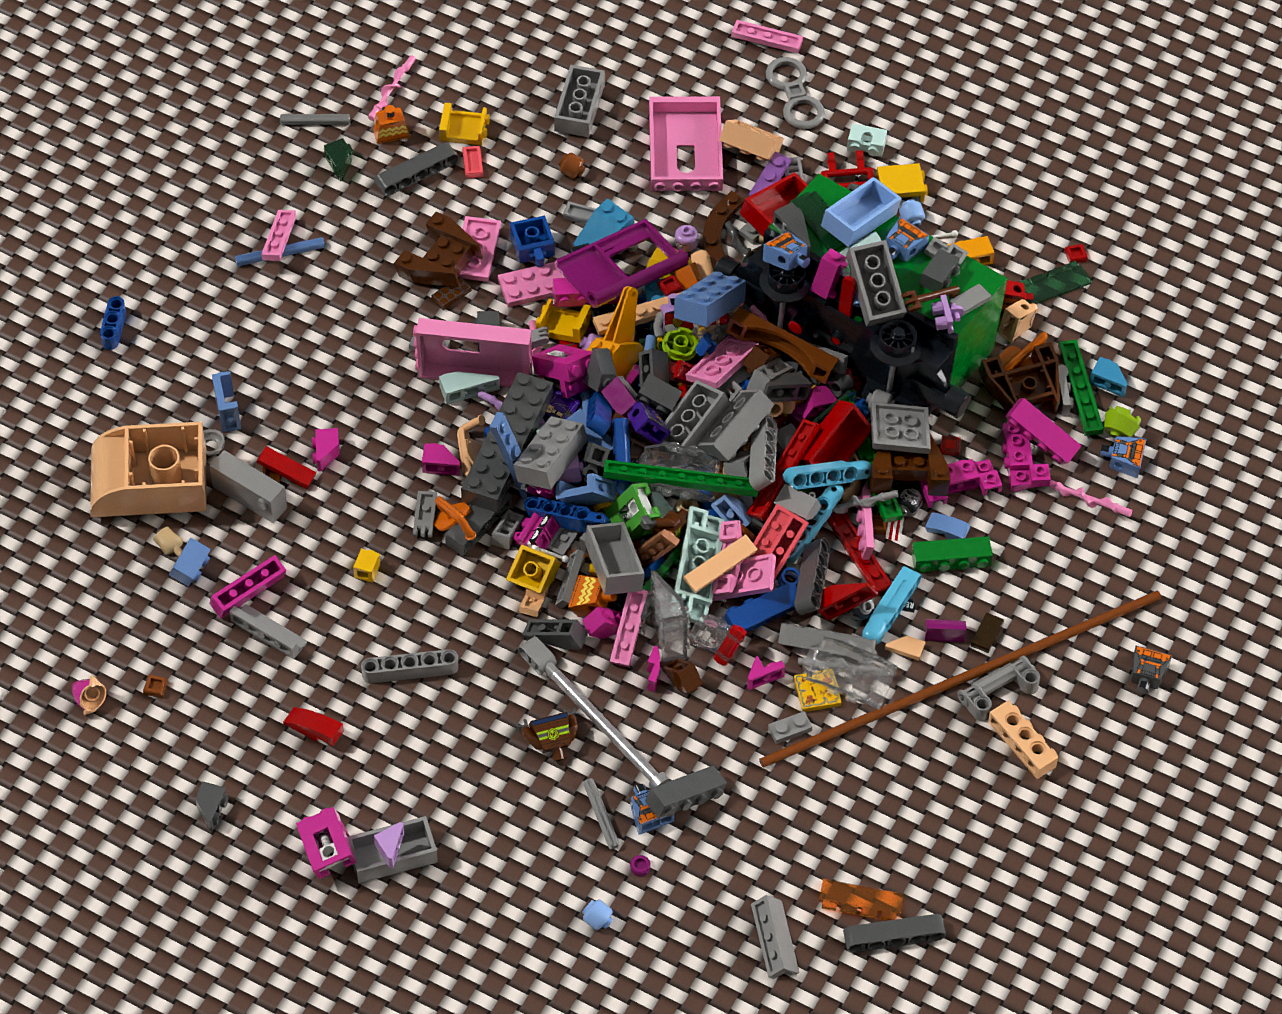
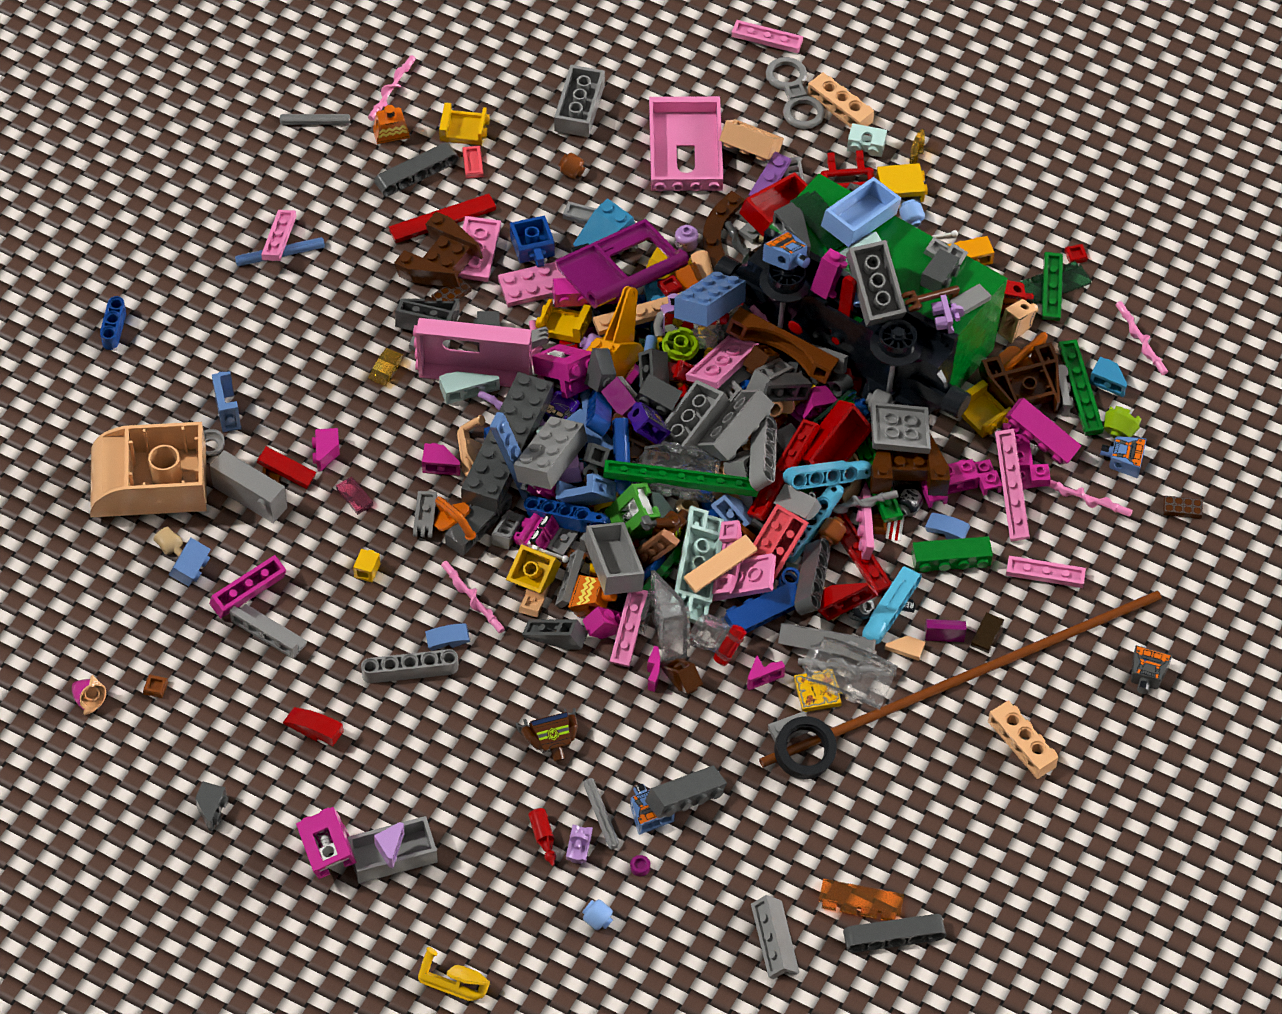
clear green slope [324,138,353,181] -> none
flat silver piece [518,636,671,788] -> none
blue piece [695,332,717,356] -> none
torso [886,217,929,262] -> none
tile [940,435,961,457] -> none
light grey piece [957,655,1040,721] -> none
none -> clear pink tile [336,476,373,515]
none -> clear yellow slope [368,348,403,386]
none -> red tile [389,193,496,244]
none -> dark grey wedge [395,299,460,331]
none -> yellow piece [418,947,490,1001]
none -> medium blue slope [425,623,470,651]
none -> bright pink piece [441,561,505,633]
none -> red wheel [528,808,556,866]
none -> lavender hips [566,825,593,864]
none -> black tyre [774,716,837,779]
none -> light nougat brick [807,72,874,128]
none -> dark orange head [818,516,846,546]
none -> clear yellow slope [909,129,925,164]
none -> yellow panel [961,380,1011,438]
none -> bright pink plate [995,429,1030,542]
none -> bright pink plate [1006,556,1086,588]
none -> green plate [1041,252,1063,321]
none -> bright pink piece [1116,301,1168,375]
none -> reddish brown tile [1163,496,1203,519]

